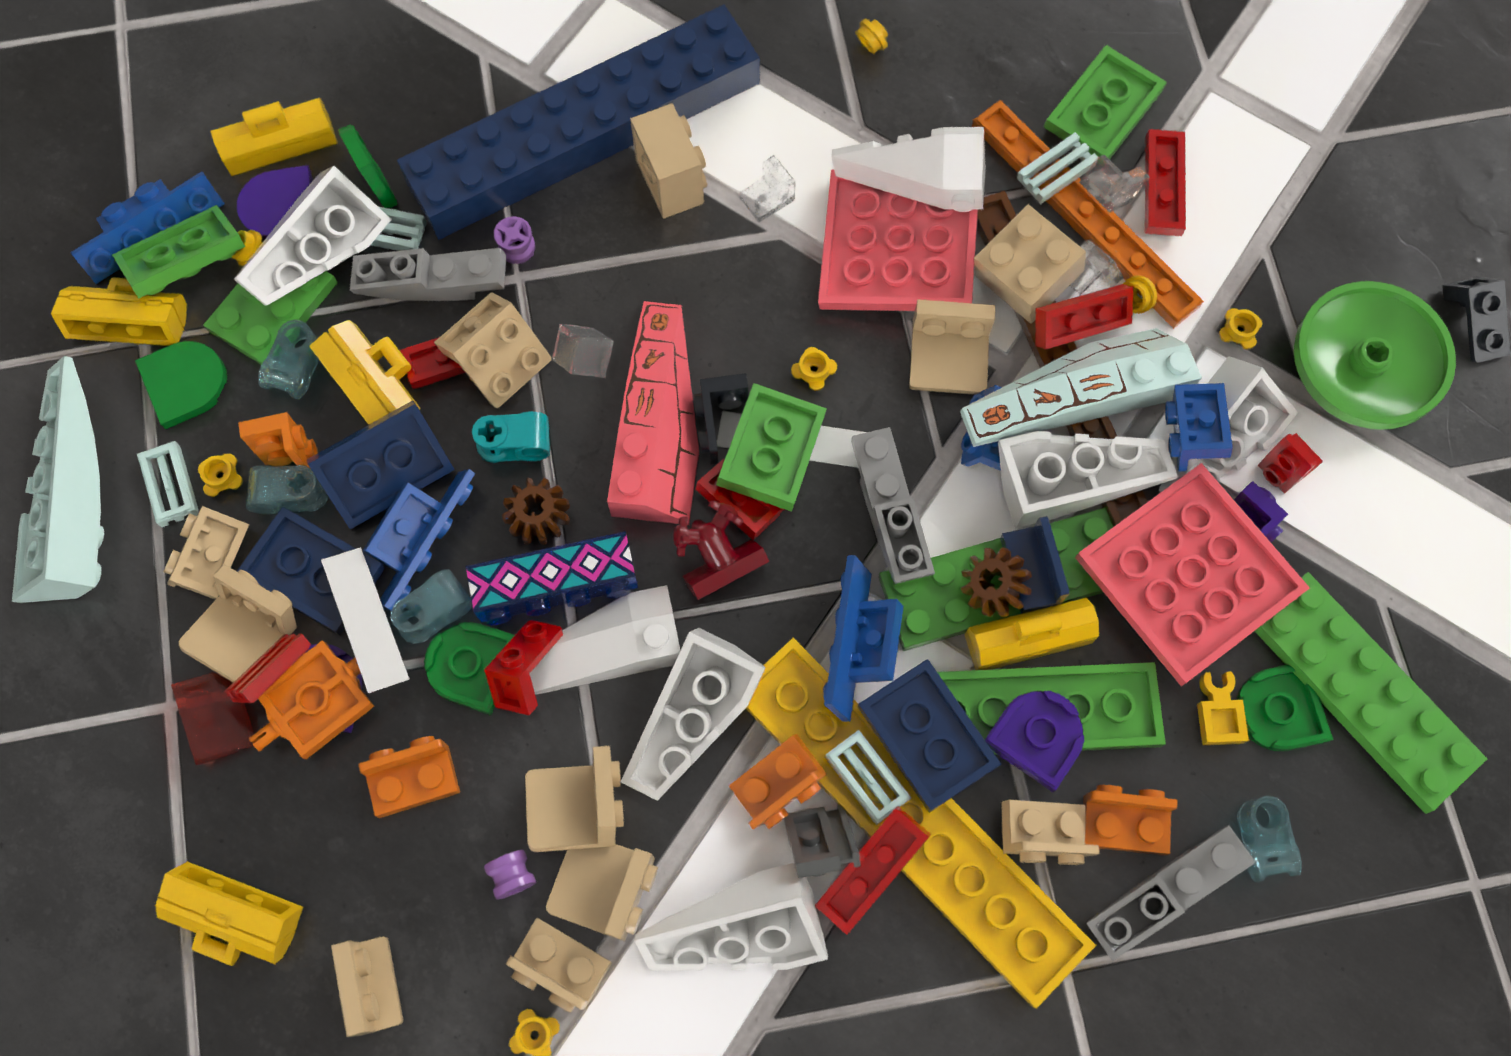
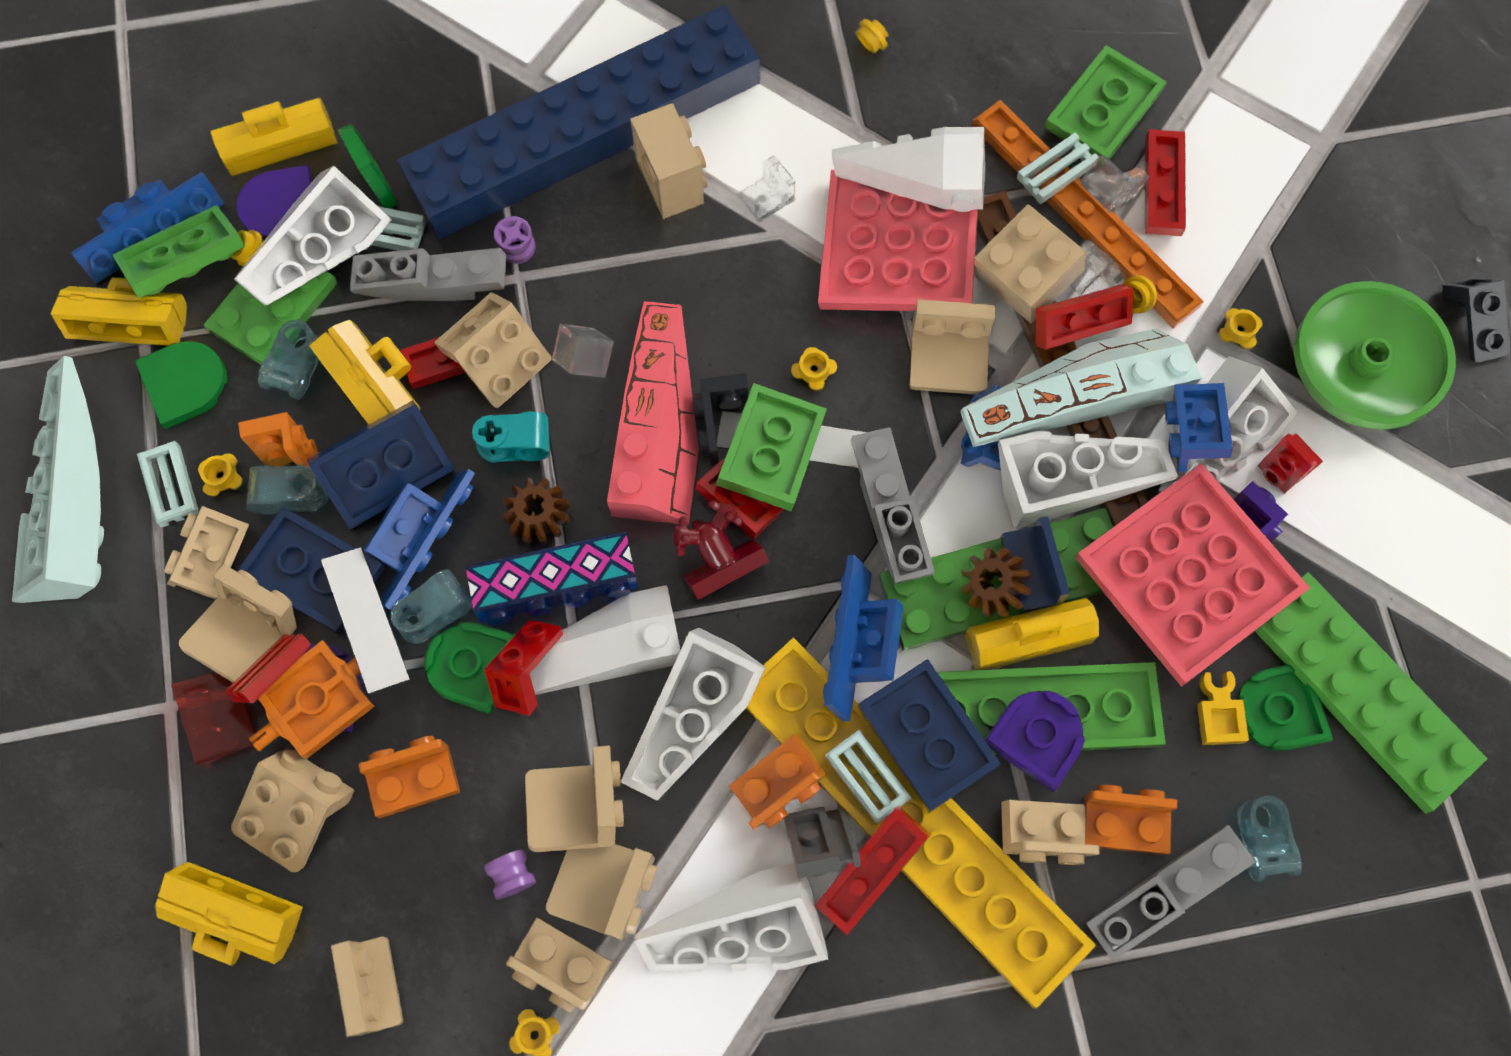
none -> tan bracket [231,747,355,873]

